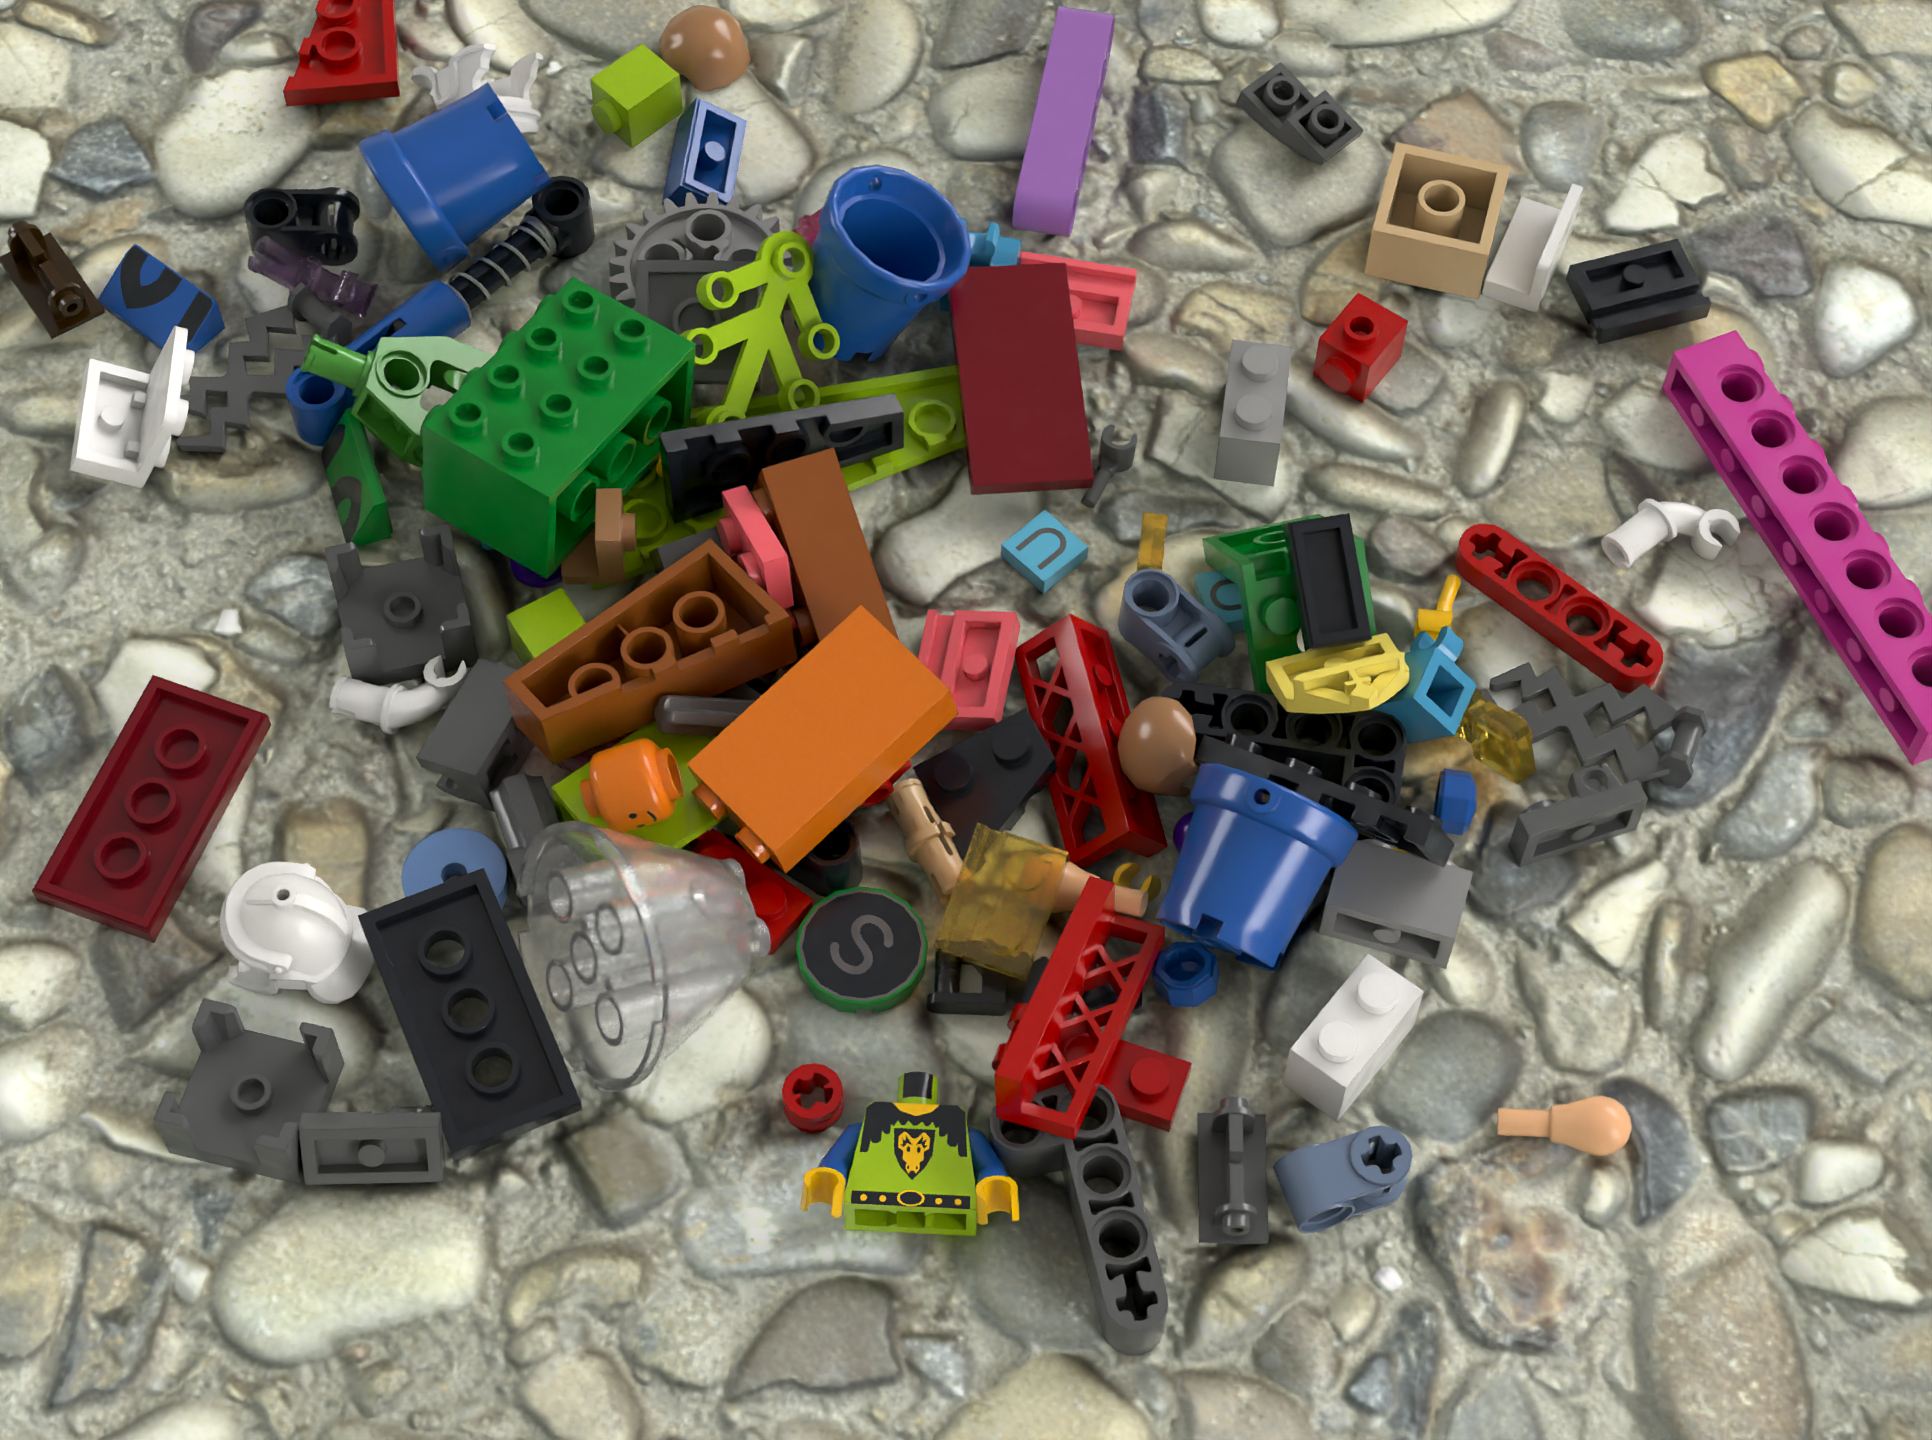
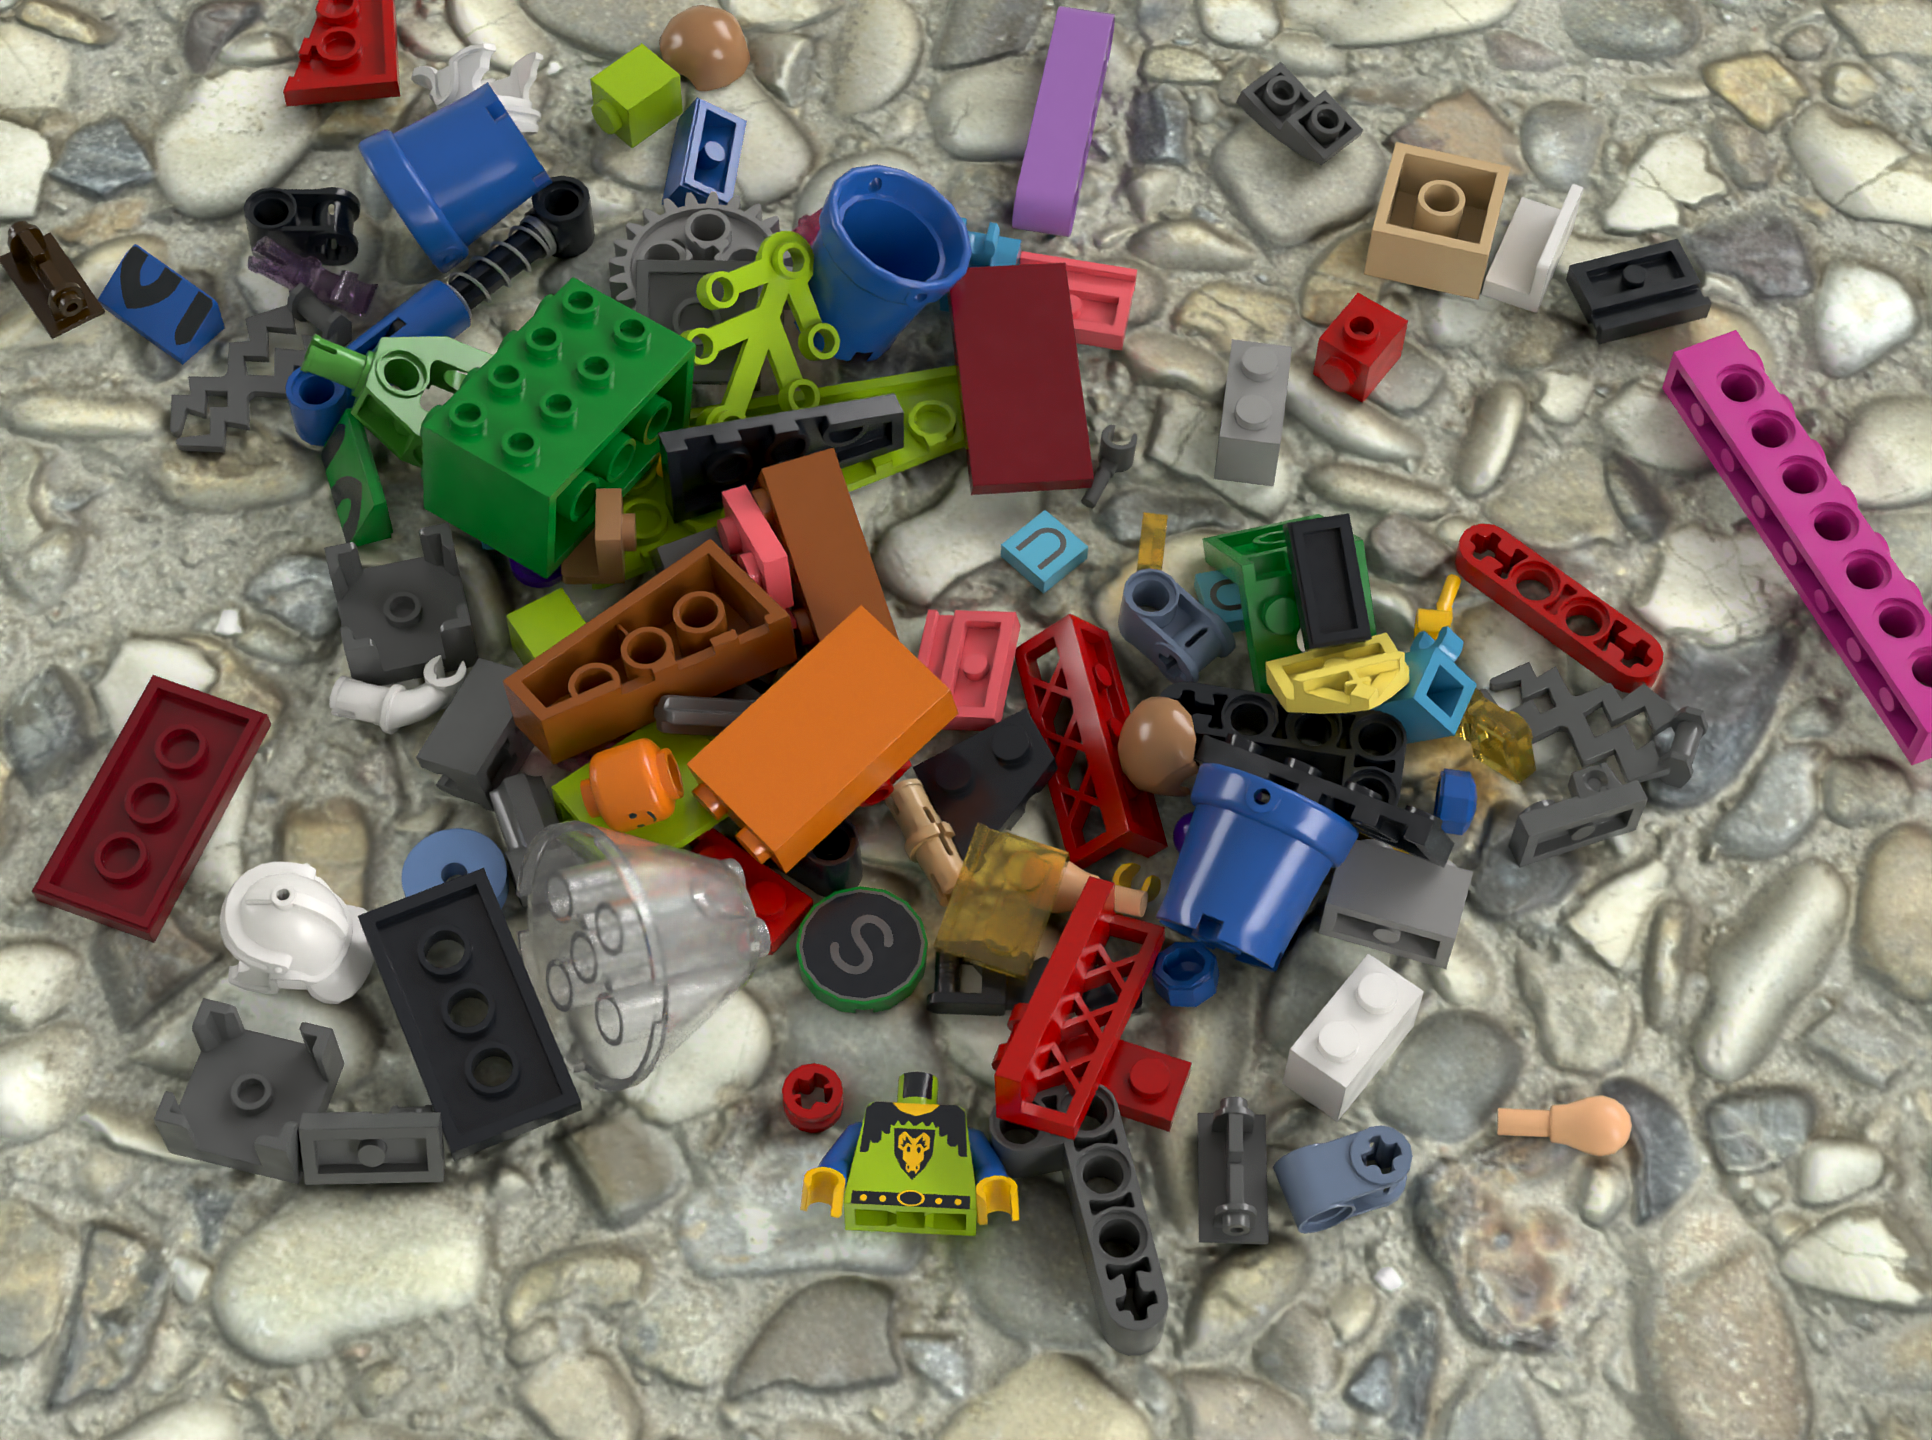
white bracket [70,326,195,488] -> none
white piece [1601,499,1740,569] -> none

